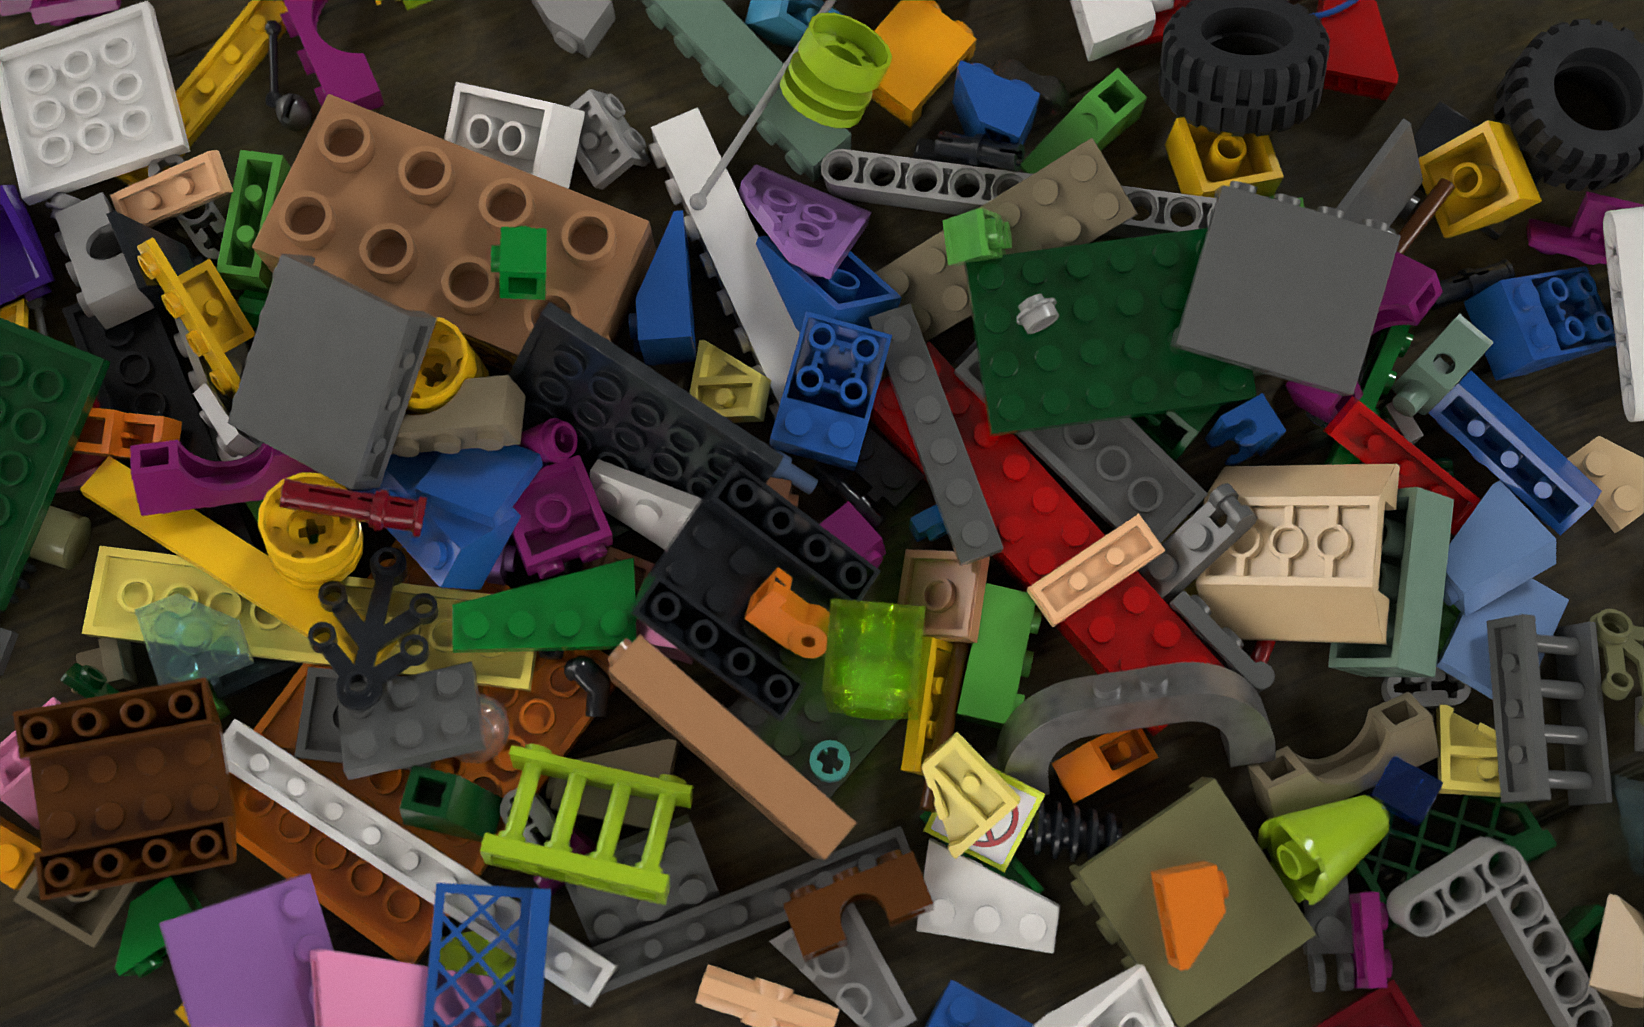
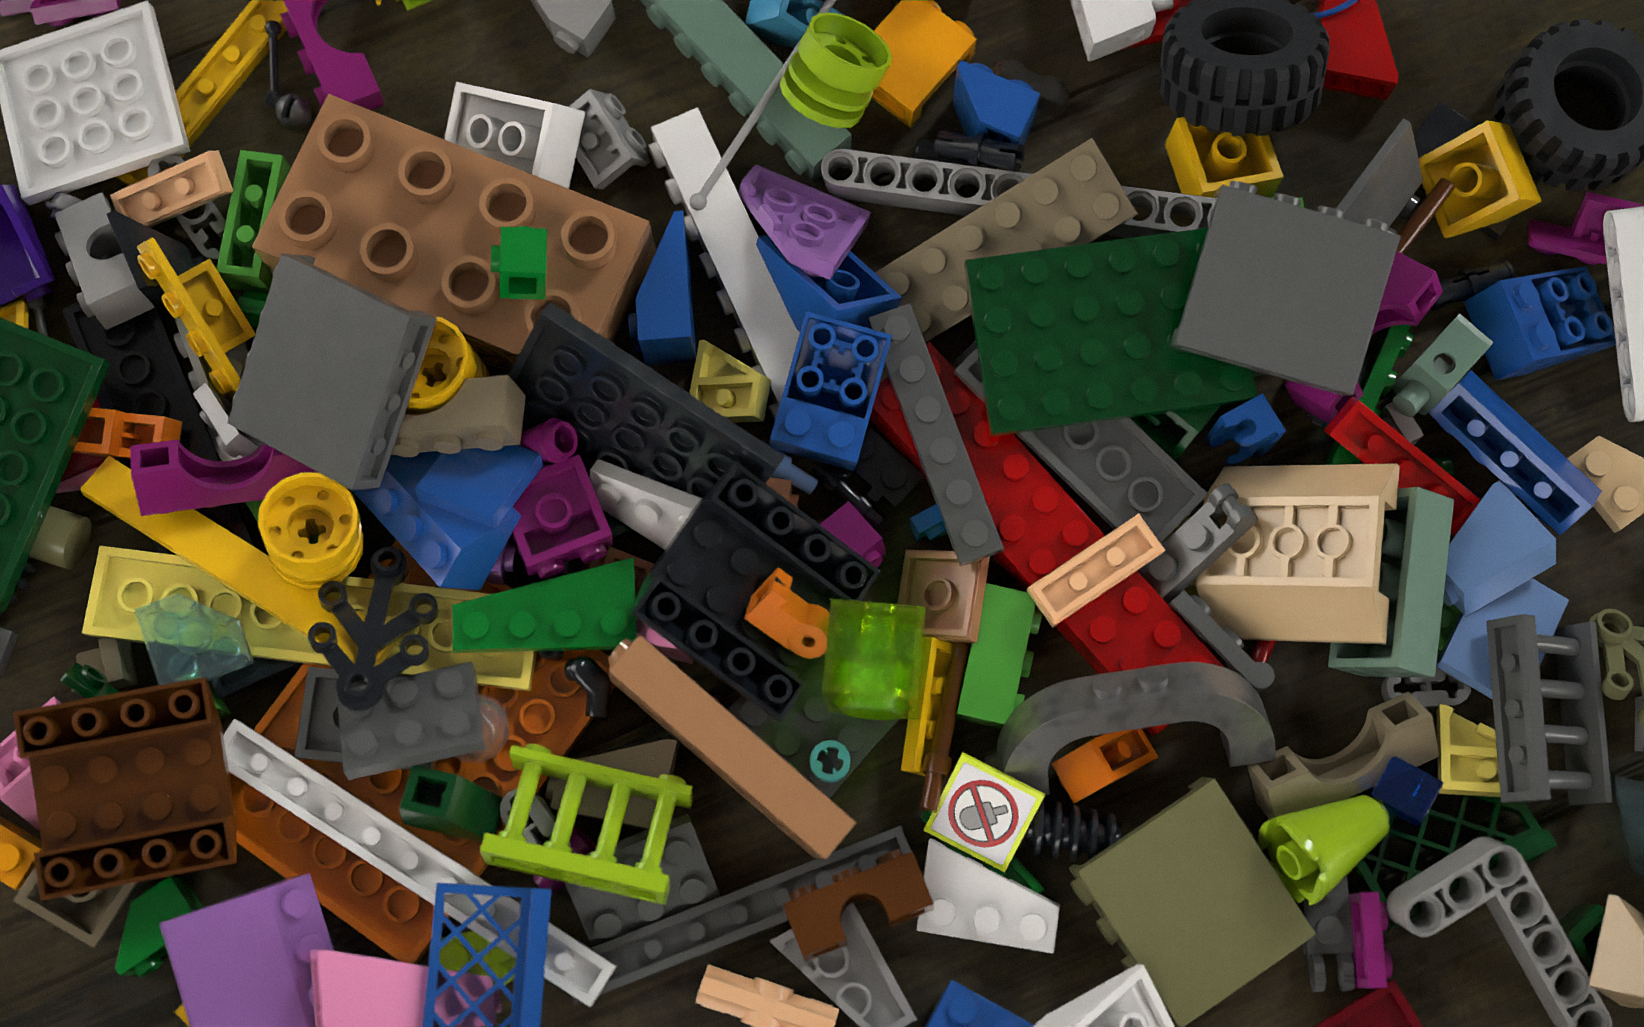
dark red pin [279,478,427,538] -> none
light yellow wing [921,732,1021,859] -> none
bright green slope [942,208,1012,266] -> none
light grey plate [1016,294,1059,334] -> none
bright green slope [1021,68,1147,174] -> none
orange slope [1150,861,1229,971] -> none

